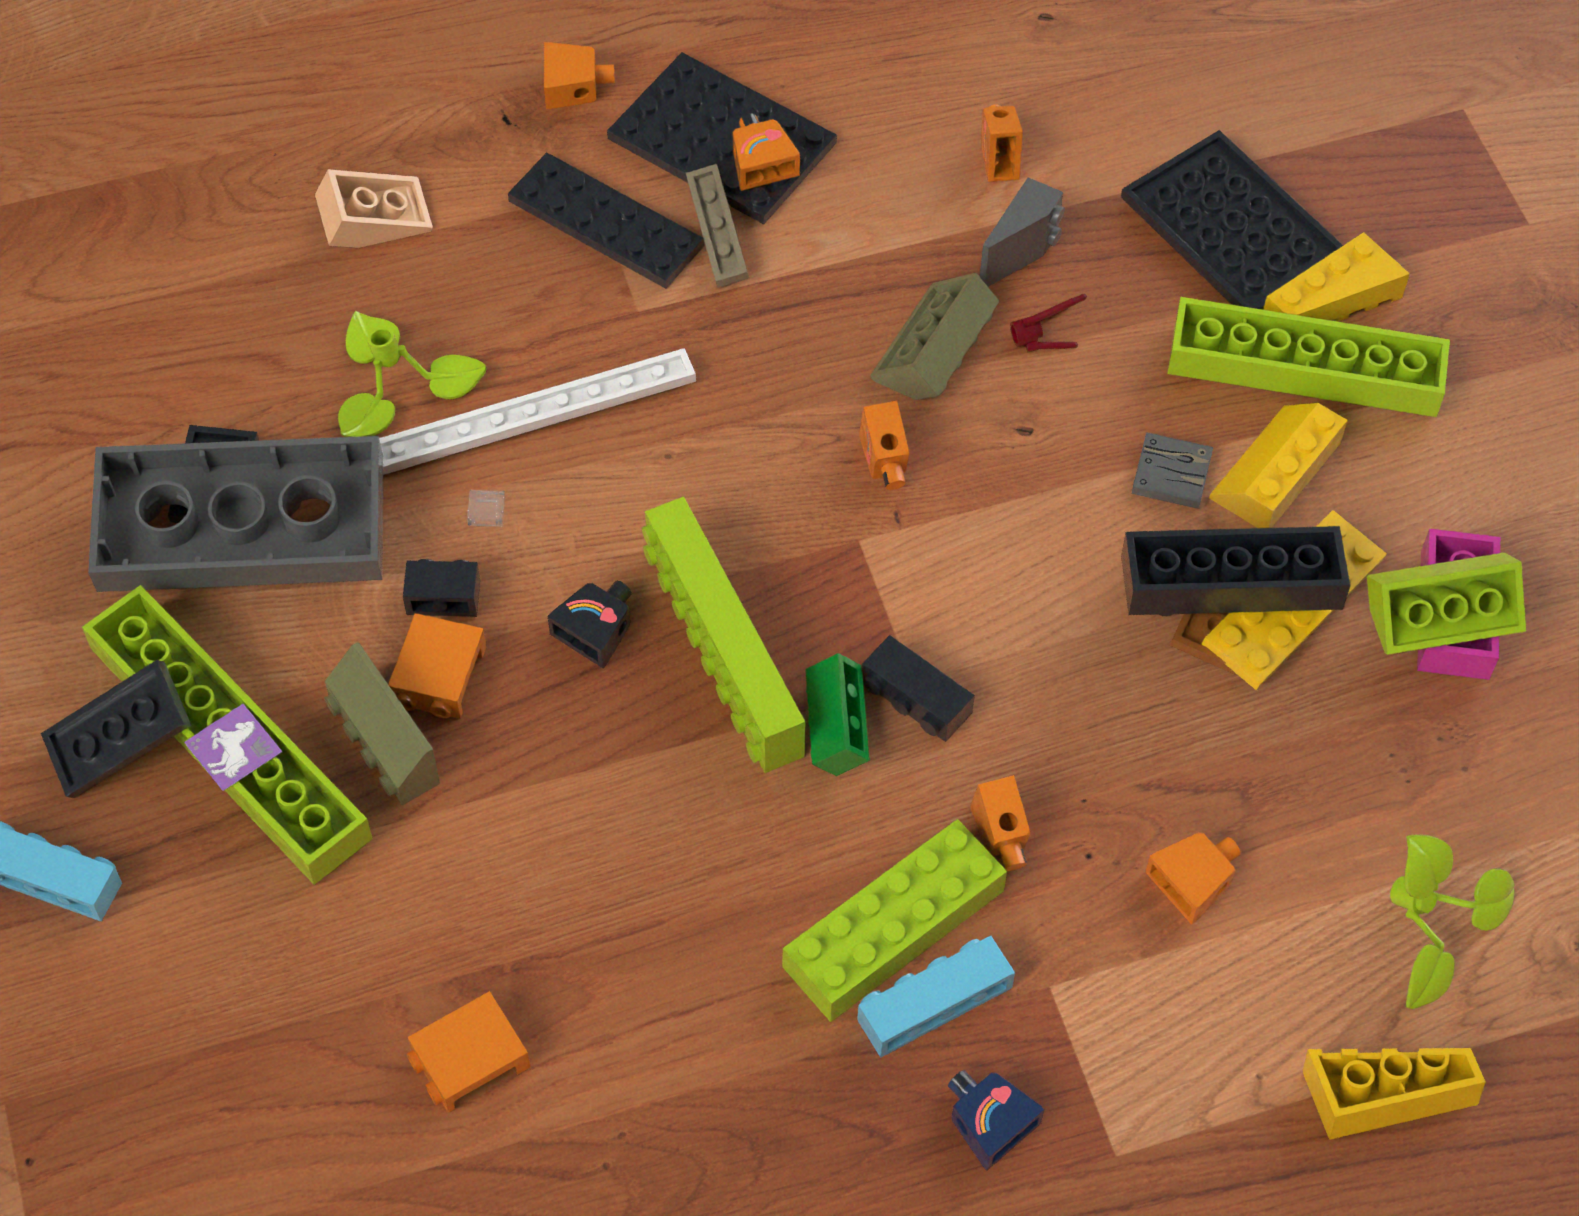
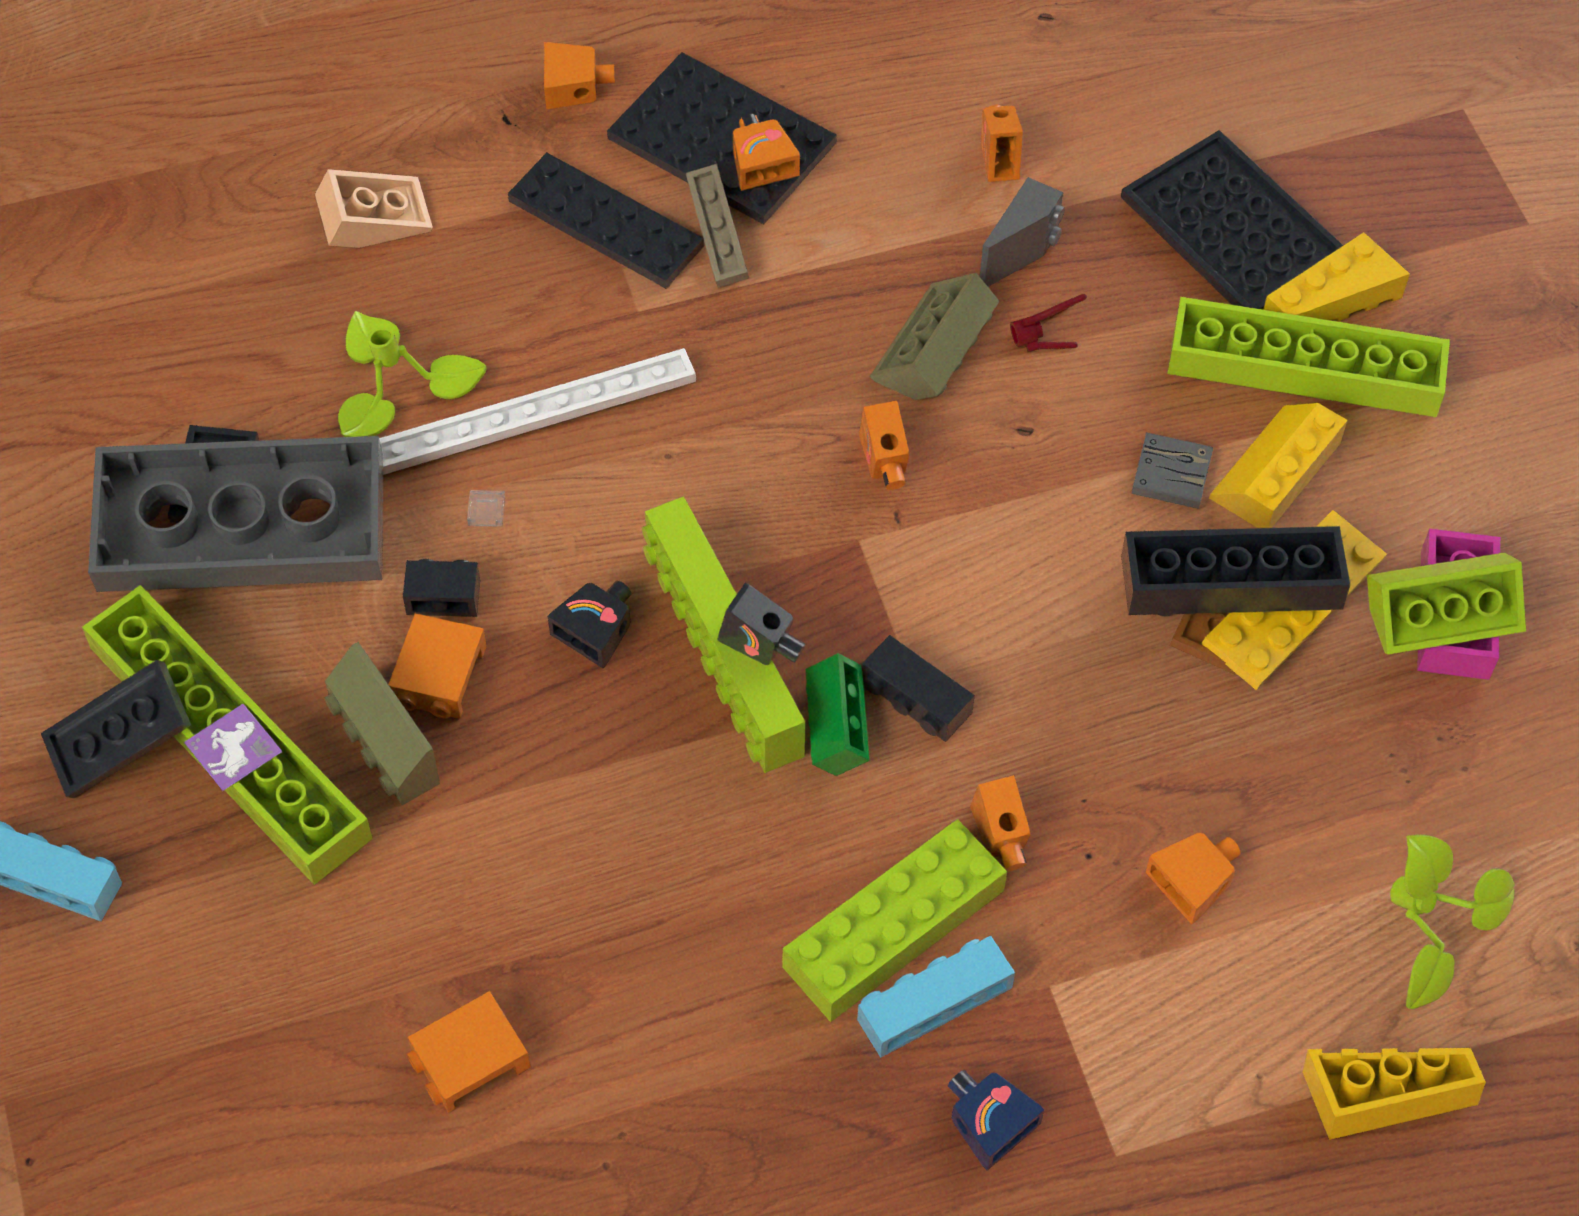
none -> torso [717,582,806,665]

